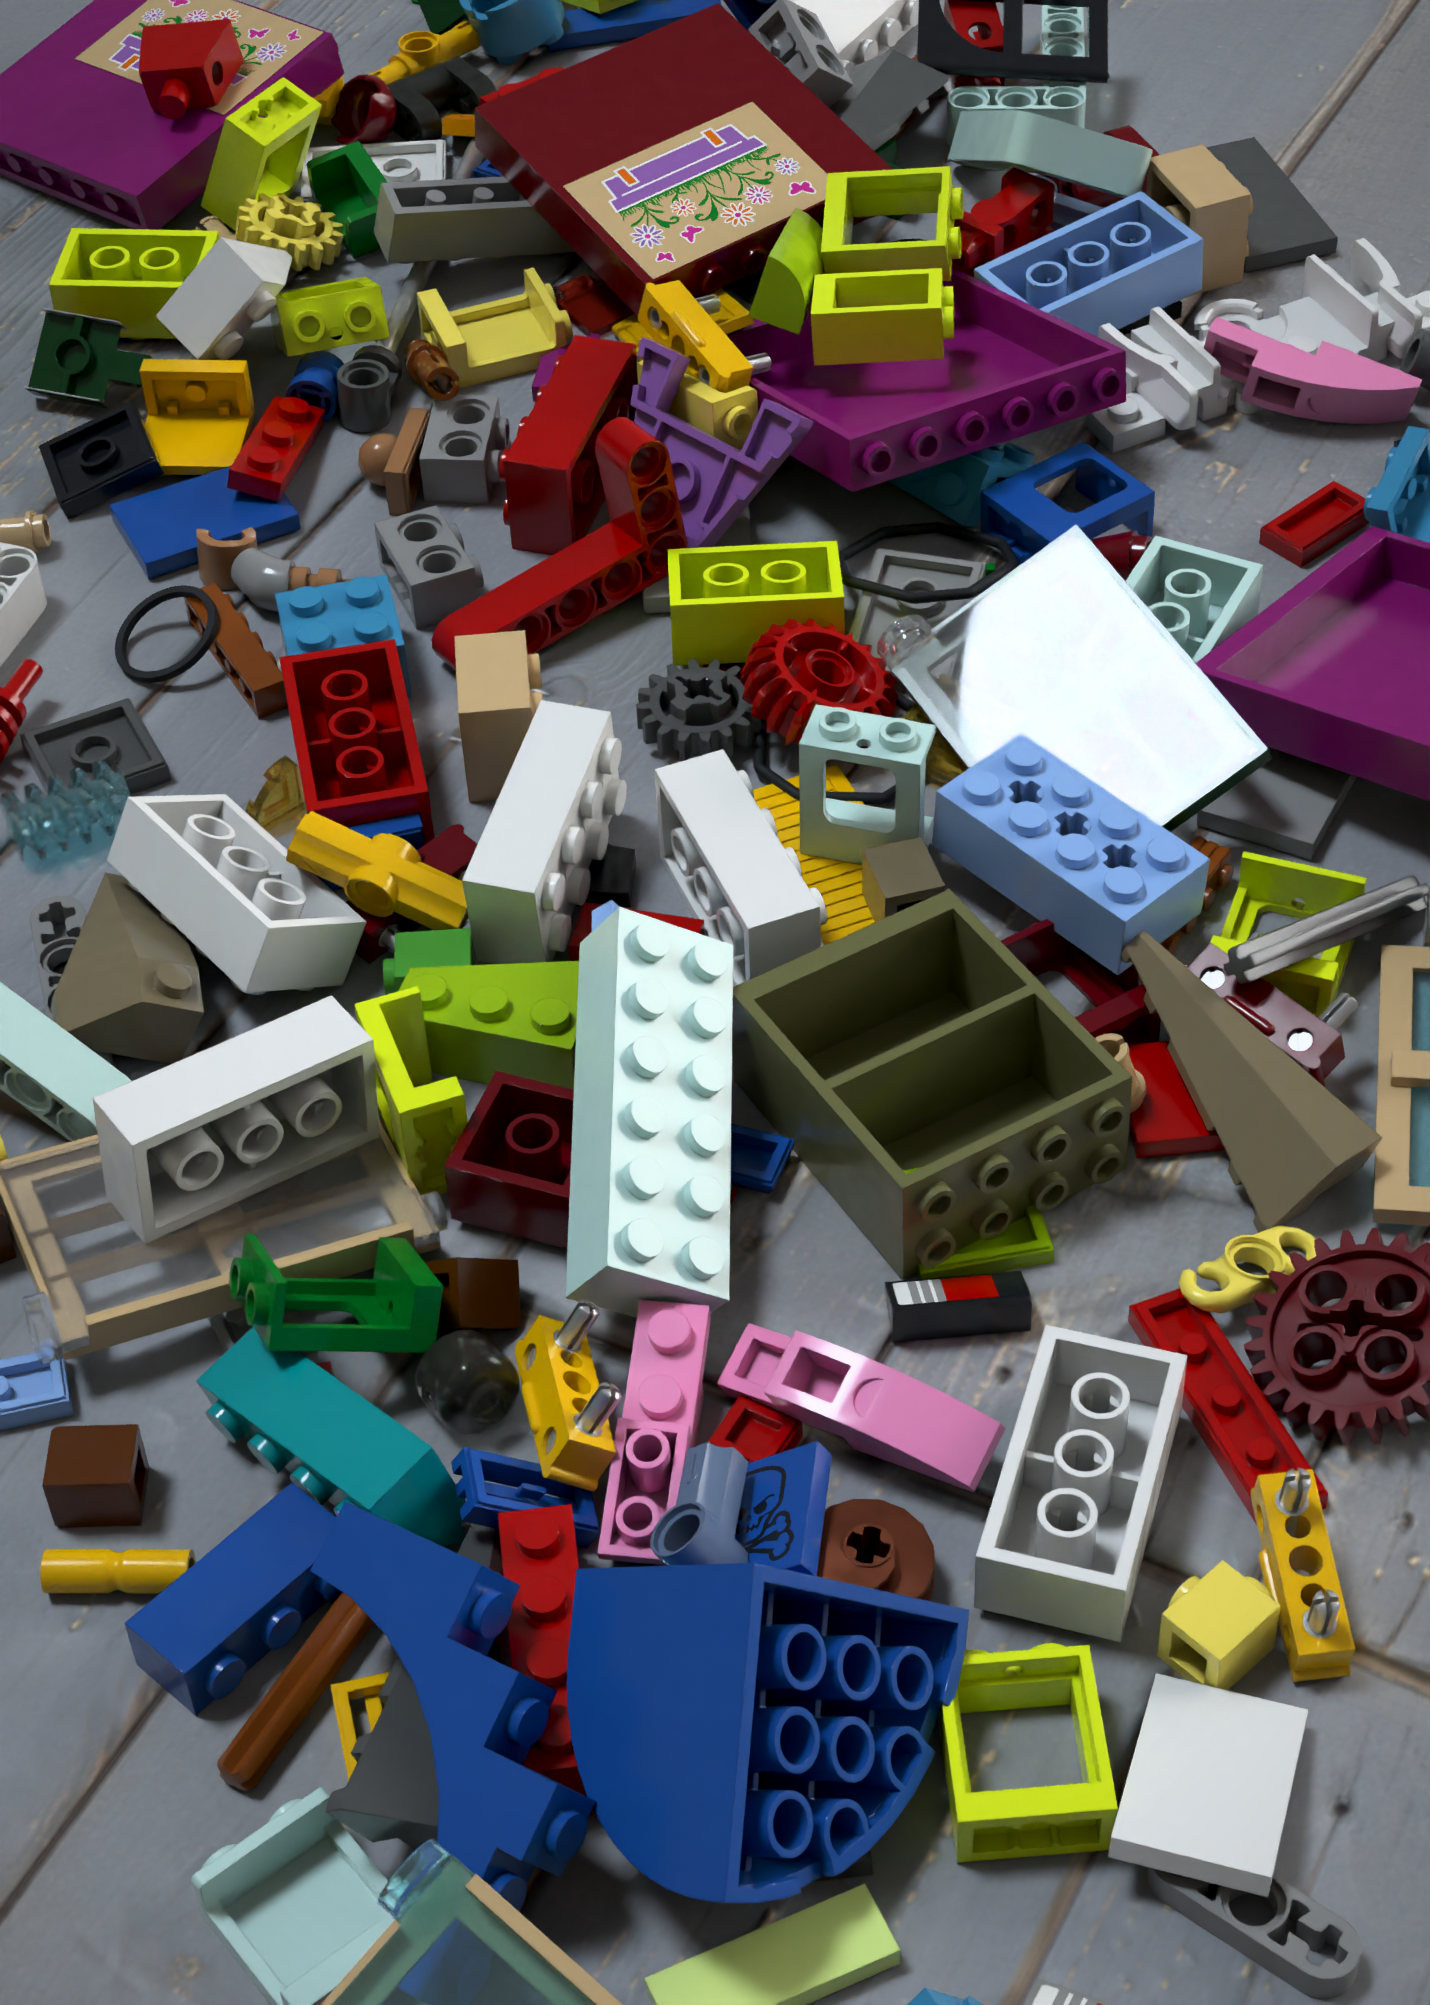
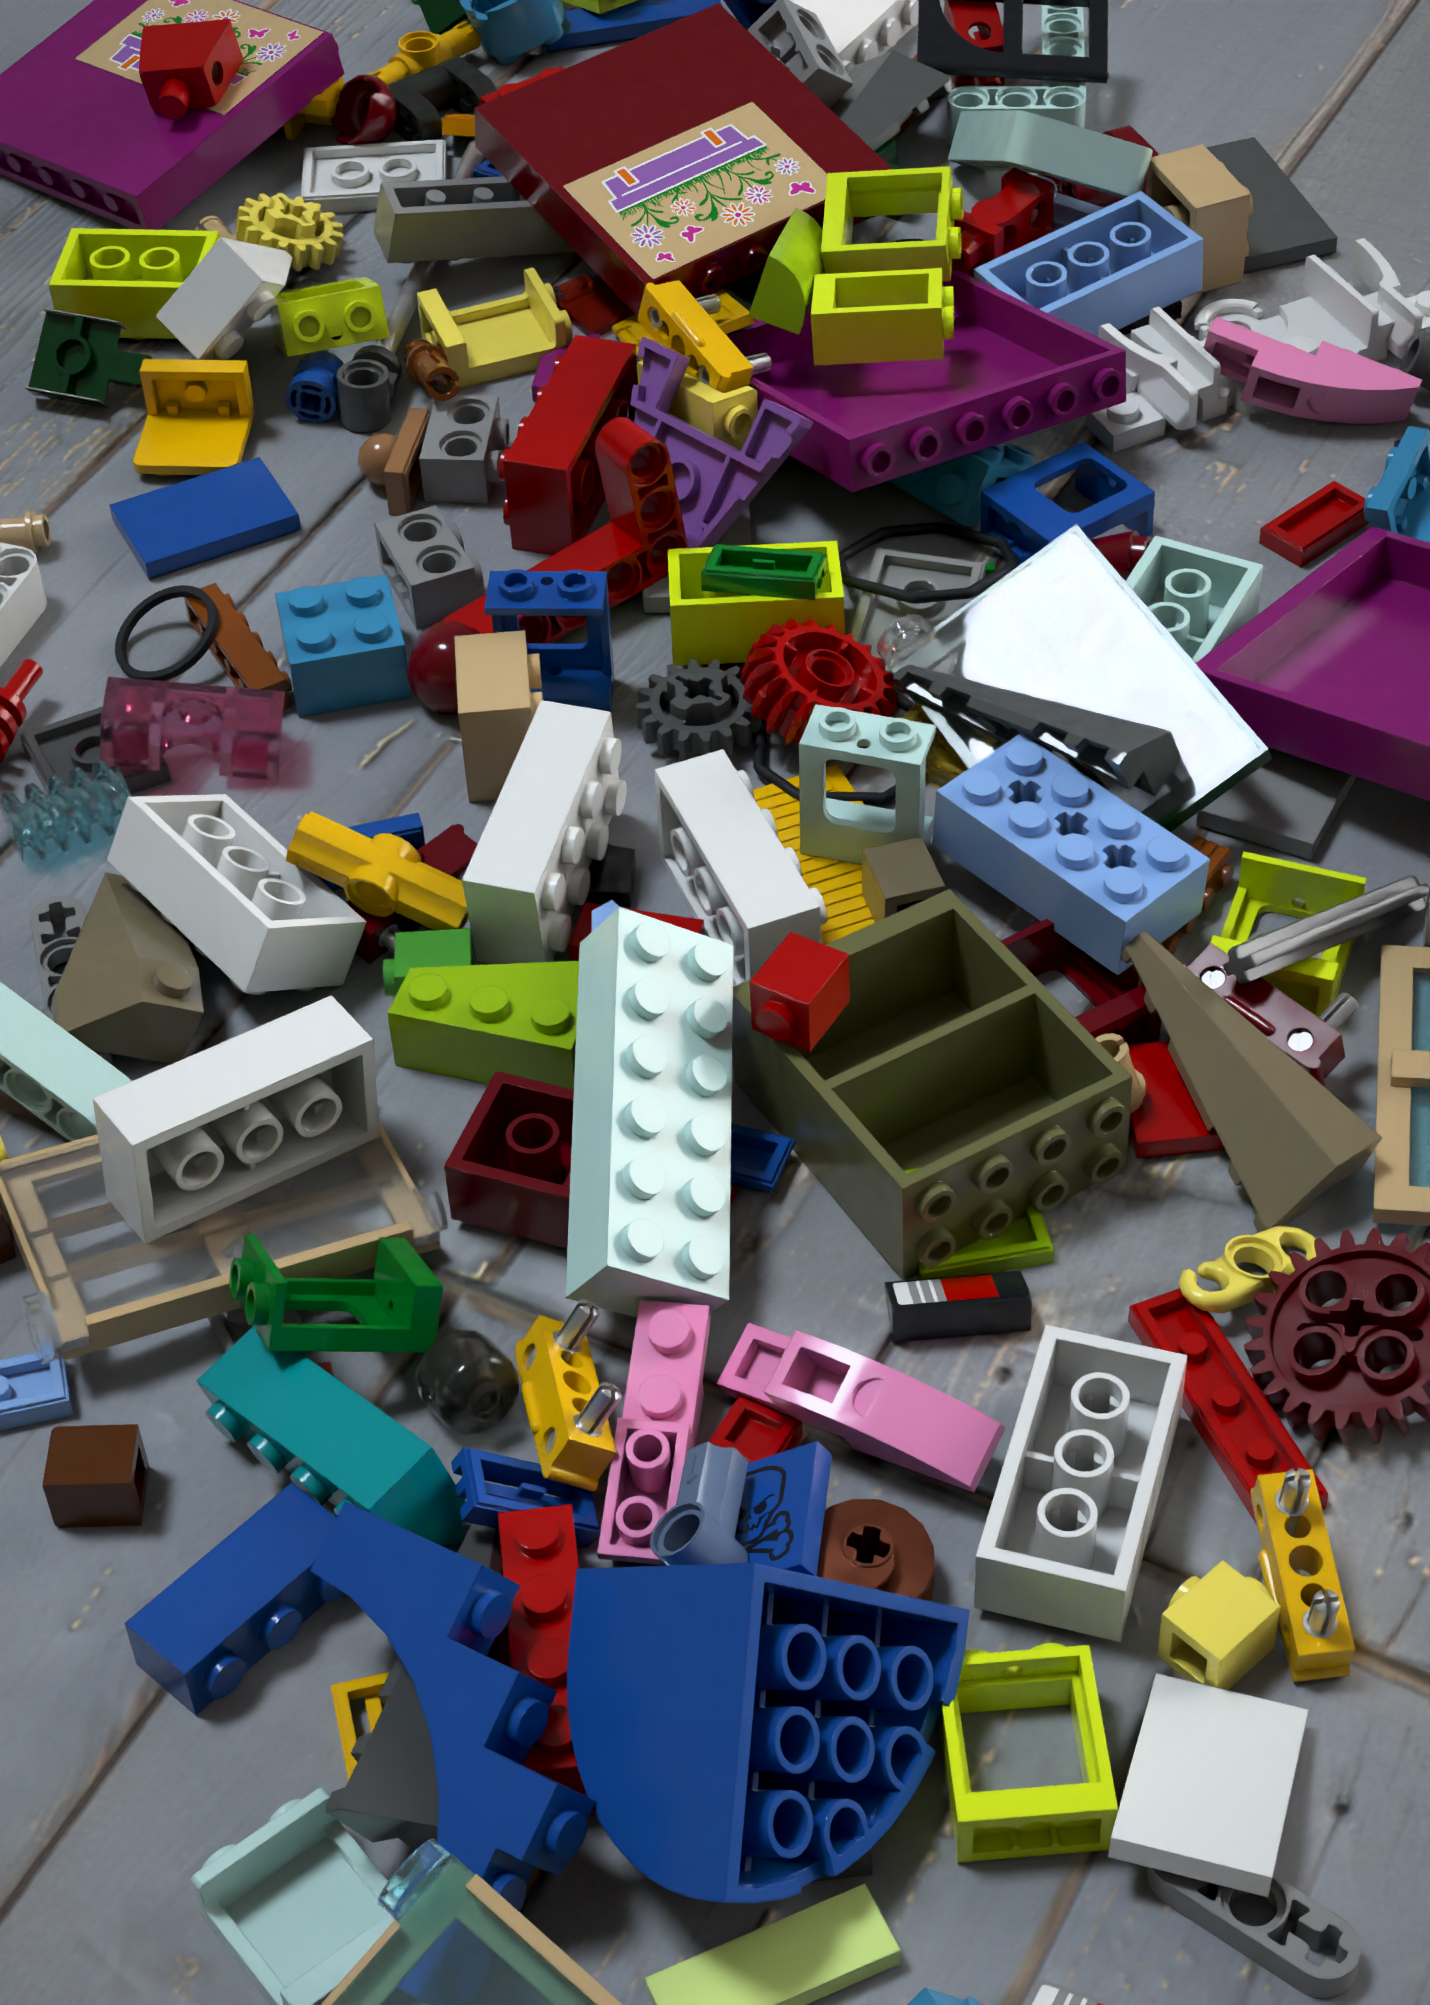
black tile [39,401,164,519] -> none
yellow piece [40,1549,196,1594] -> none
piece [196,527,352,611] -> none
neon yellow window [201,77,322,231] -> none
dark orange axle [217,1592,374,1792] -> none
red plate [227,396,325,502] -> none
clear yellow tile [246,755,305,831] -> none
red brick [279,639,435,844] -> none
green panel [306,141,387,259] -> none
neon yellow window [354,986,468,1200] -> none
reddish brown panel [425,1257,521,1333] -> none
none -> clear pink arch [100,677,285,780]
none -> dark red hair [407,621,481,715]
none -> blue window [484,569,615,712]
none -> green tile [701,544,827,600]
none -> red brick [749,932,850,1052]
none -> dark grey wedge [893,665,1182,797]

